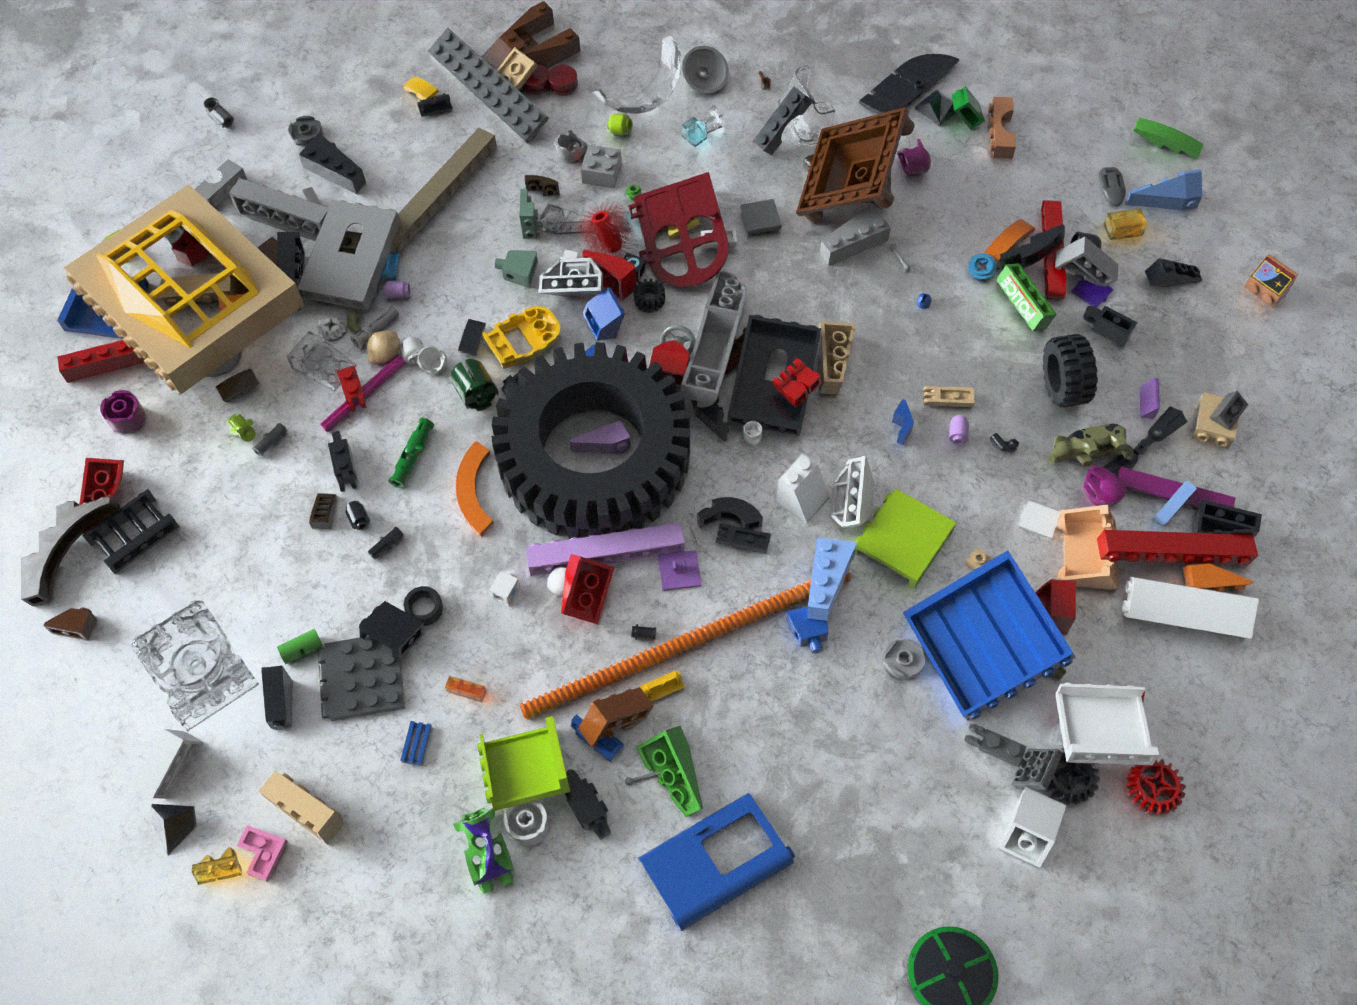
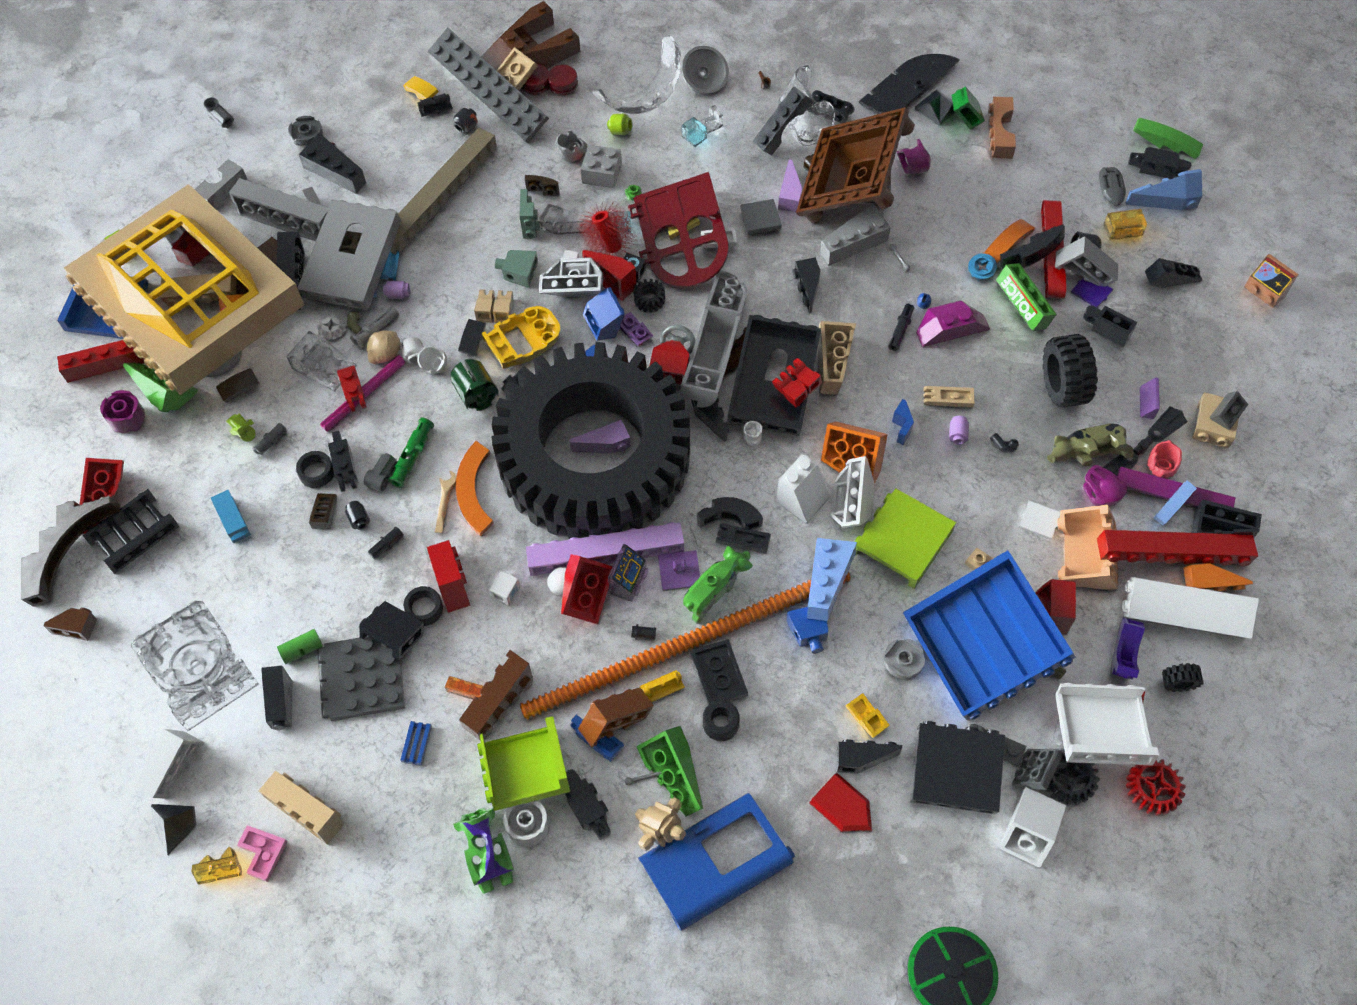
none -> bright green wedge [123,363,198,412]
none -> dark azure piece [211,490,251,543]
none -> black tyre [296,451,334,488]
none -> dark grey piece [363,453,397,492]
none -> red wedge [427,540,471,613]
none -> tan piece [435,471,456,533]
none -> black head [453,108,478,133]
none -> reddish brown wedge [459,650,533,740]
none -> tan legs [474,289,513,323]
none -> slope [608,544,649,602]
none -> medium lavender slope [620,312,653,346]
none -> tan piece [635,797,686,851]
none -> bright green animal [683,546,753,624]
none -> black plate [690,639,748,705]
none -> black tyre [703,700,740,741]
none -> lavender slope [778,160,802,212]
none -> black slope [792,257,821,313]
none -> black piece [808,90,855,123]
none -> red tile [809,773,872,832]
none -> orange wedge [821,421,888,483]
none -> black slope [837,739,902,774]
none -> yellow slope [845,693,890,737]
none -> black axle [888,303,914,351]
none -> black panel [910,721,1005,814]
none -> magenta wedge [916,300,990,347]
none -> dark purple arch [1112,617,1145,680]
none -> black hinge [1128,147,1192,179]
none -> coral hair [1147,440,1182,479]
none -> black tyre [1162,663,1204,692]

